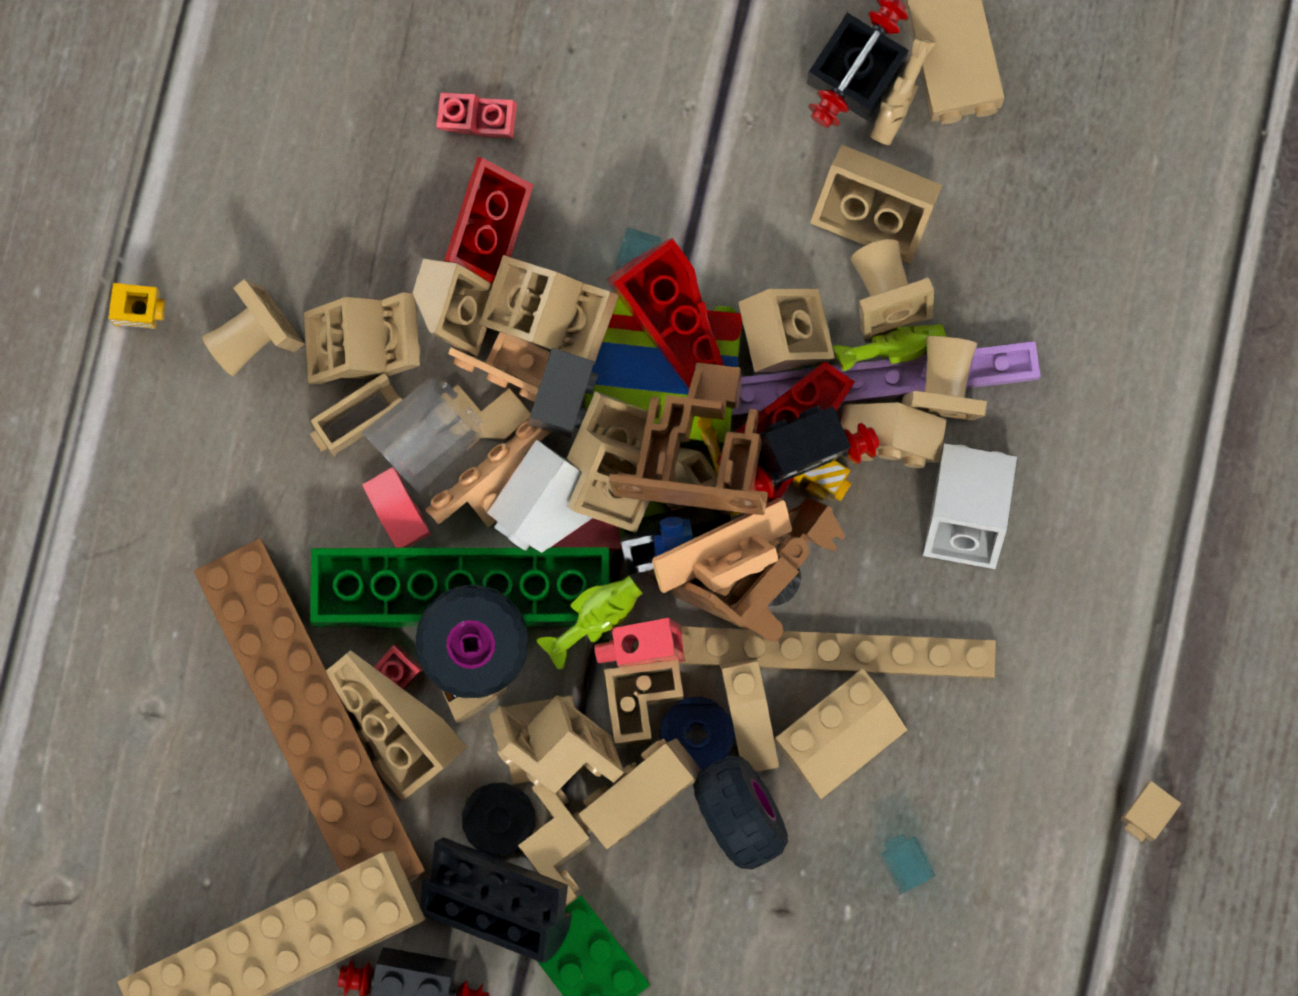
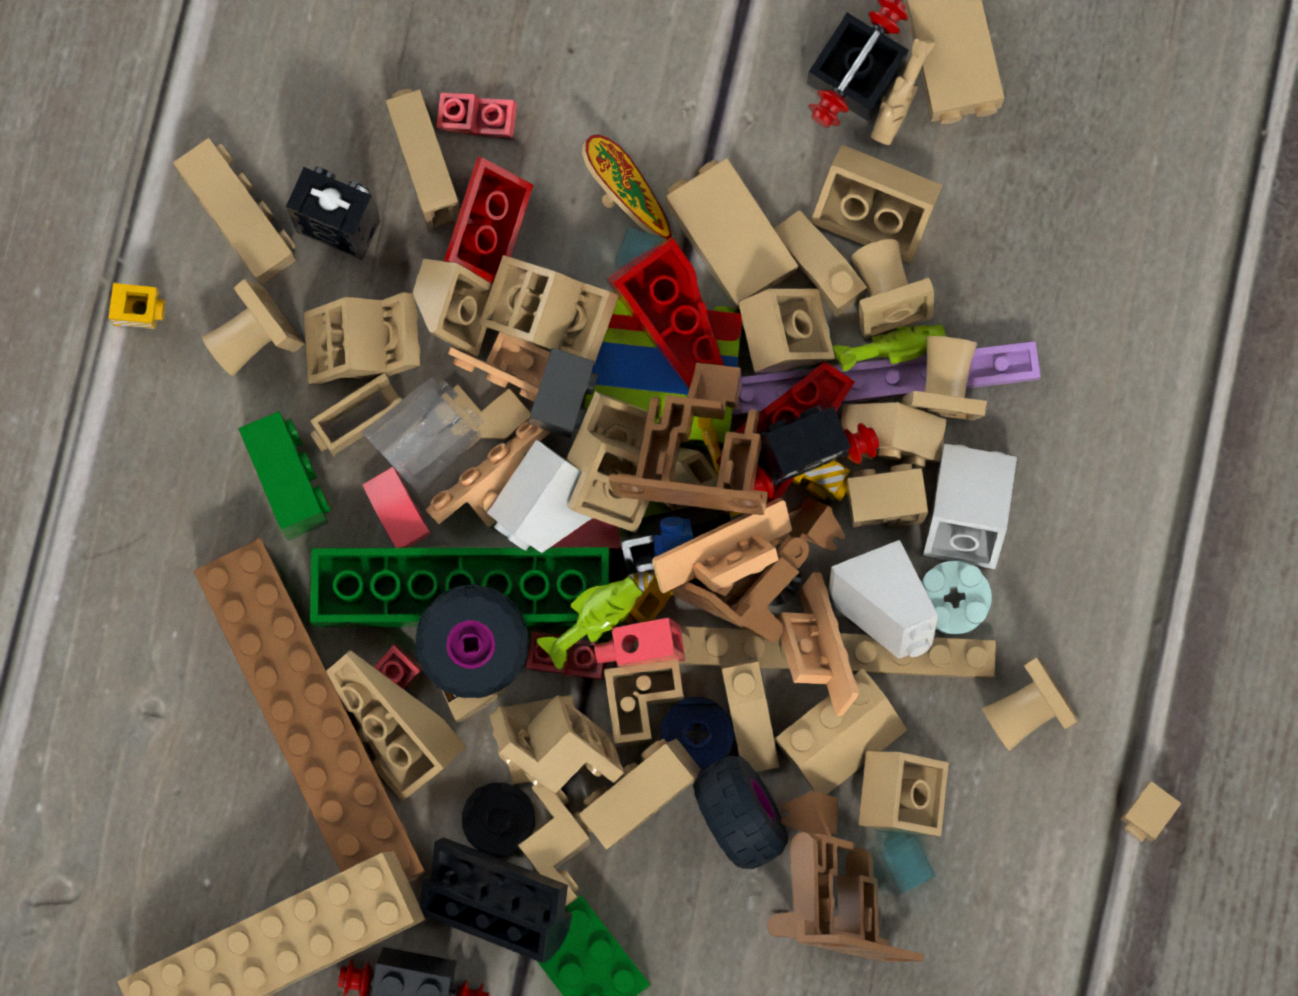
none -> tan brick [173,138,296,285]
none -> green brick [238,411,331,541]
none -> black piece [286,167,380,260]
none -> tan slope [385,89,460,230]
none -> coral slope [526,632,607,680]
none -> shield [582,134,672,242]
none -> yellow brick [623,568,673,625]
none -> tan brick [665,158,798,312]
none -> medium nougat container [767,791,924,962]
none -> tan slope [774,210,867,318]
none -> light nougat bracket [777,572,858,716]
none -> white slope [828,540,938,659]
none -> tan brick [846,464,928,528]
none -> tan slope [858,751,949,837]
none -> light aqua plate [921,561,992,636]
none -> tan plant [981,657,1080,752]

